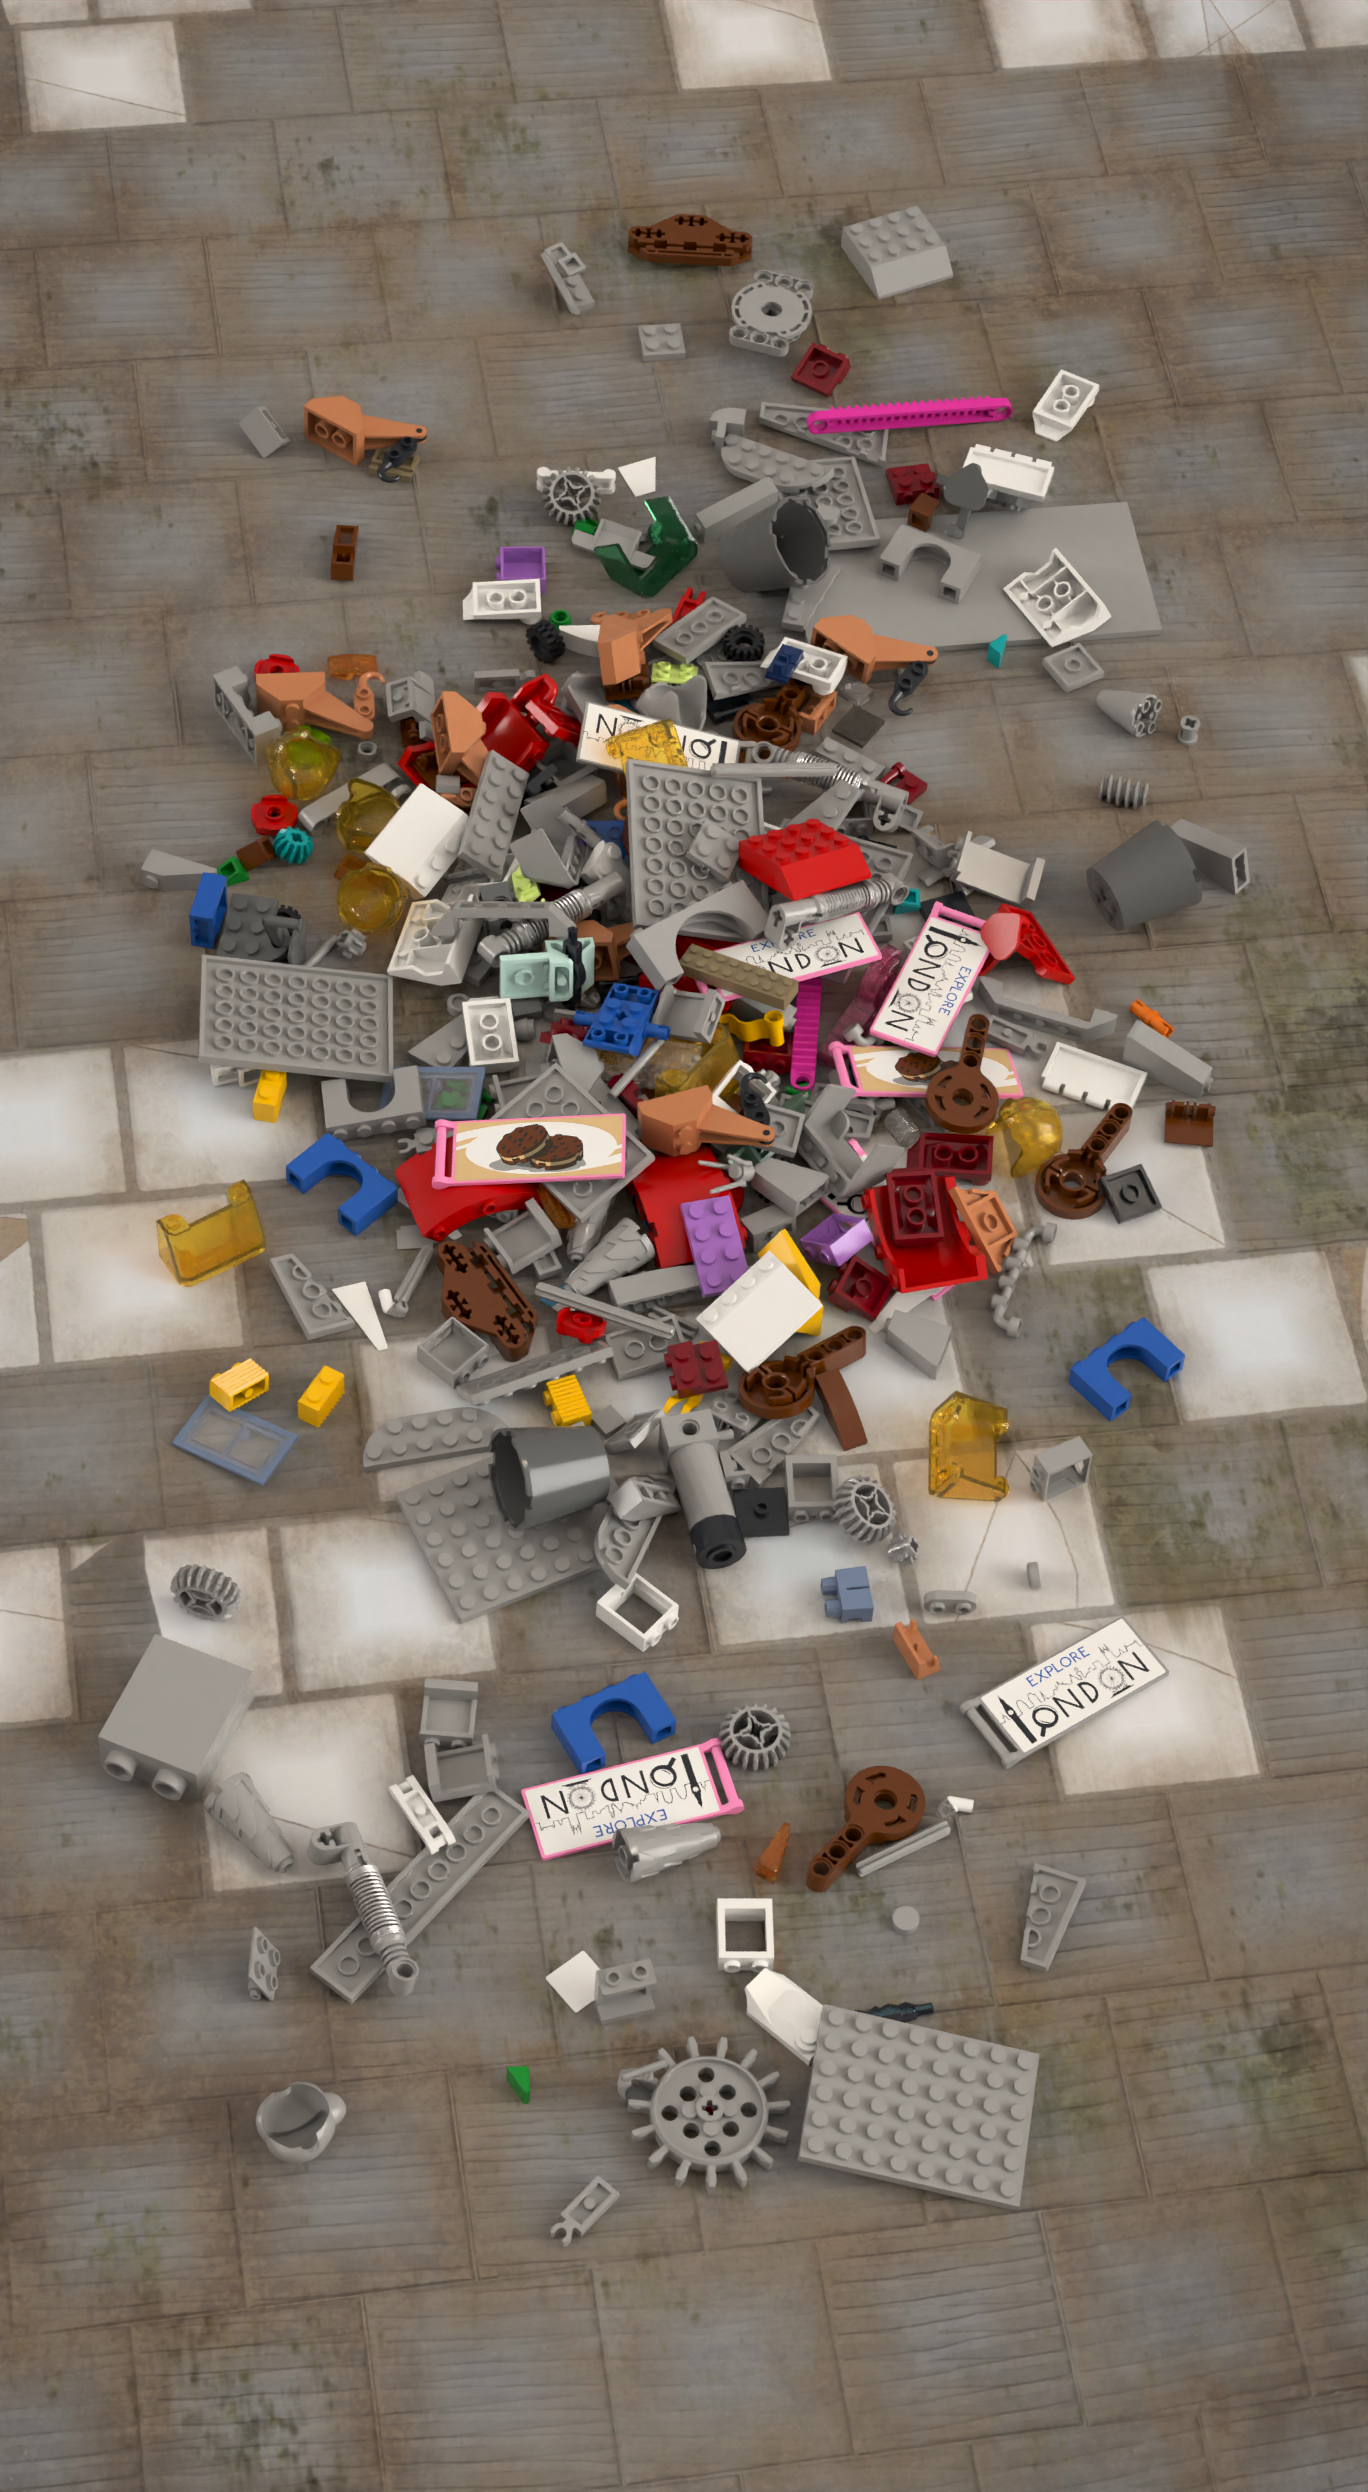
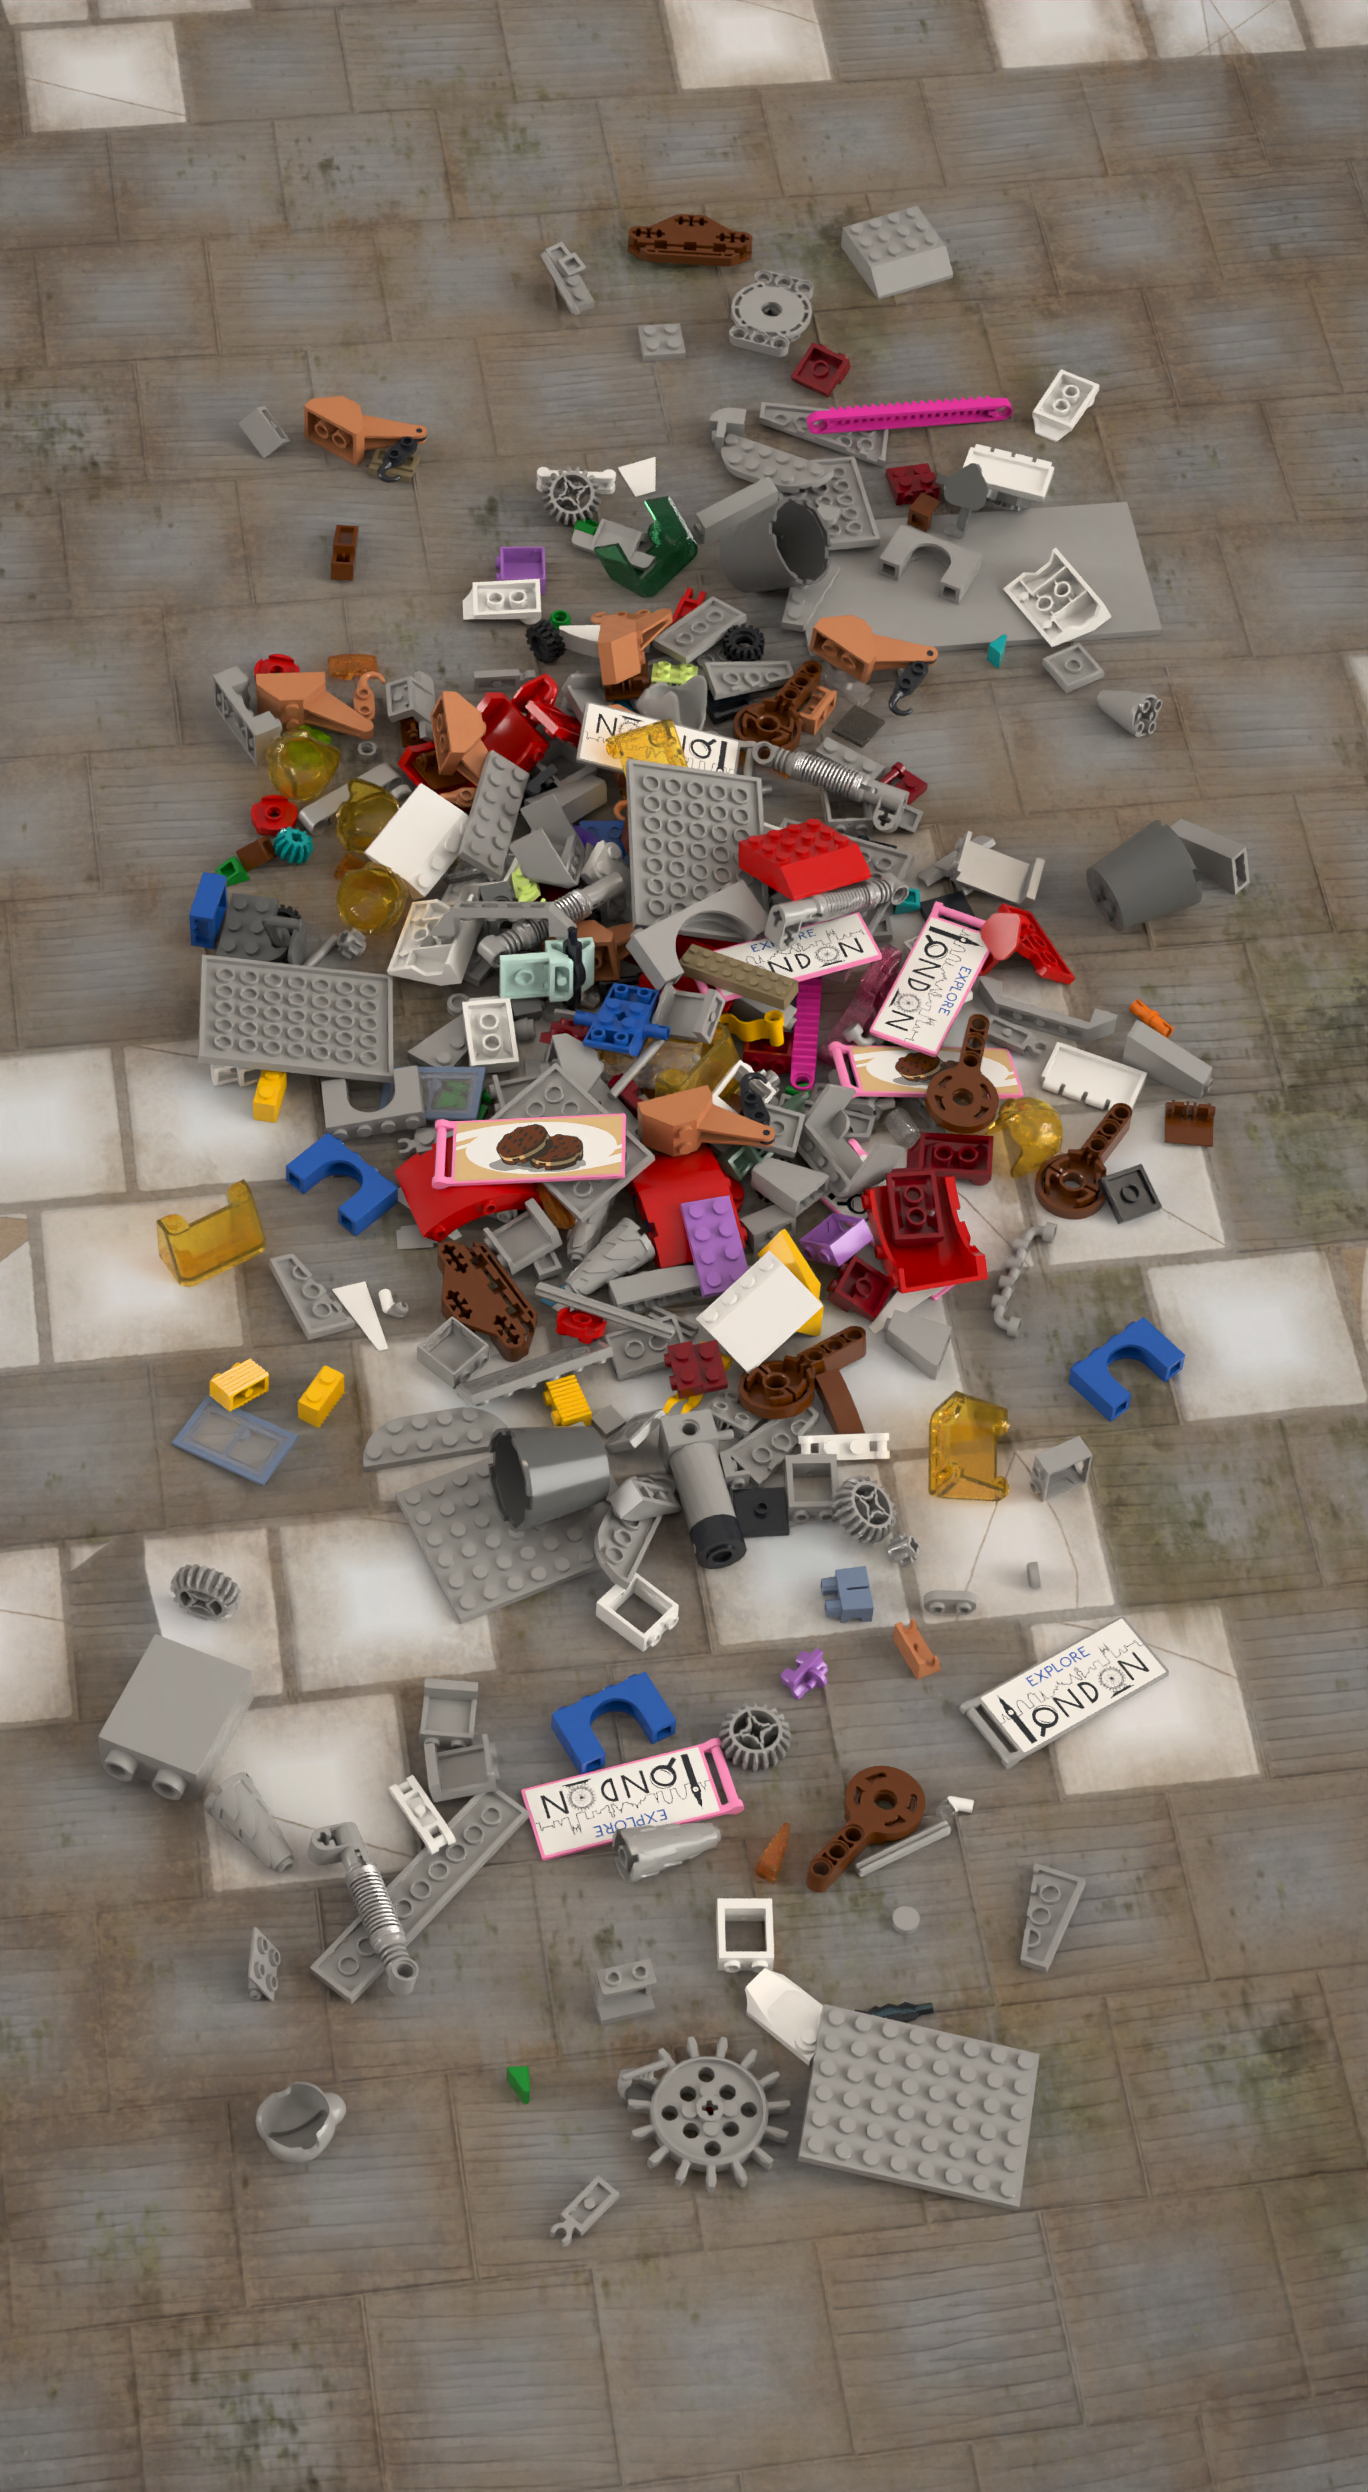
light grey slope [141,849,218,891] -> none
light grey axle [394,1245,435,1304] -> none
light grey slope [436,775,460,794] -> none
white sticker [546,1951,601,2012] -> none
light grey pin [557,807,602,848] -> none
light grey plate [685,818,740,882] -> none
light grey plant [698,1154,755,1194] -> none
light grey axle [710,762,838,777] -> none
white slope [760,637,848,695] -> none
dark blue plate [765,644,804,684] -> none
light grey wing [785,779,862,831] -> none
light grey hinge [911,825,957,869] -> none
nougat wing [948,1186,1018,1275] -> none
light grey piece [1098,774,1149,810] -> none
light grey bush [1177,715,1200,746] -> none
none -> medium lavender hips [780,1648,828,1700]
none -> white plate [798,1433,890,1460]

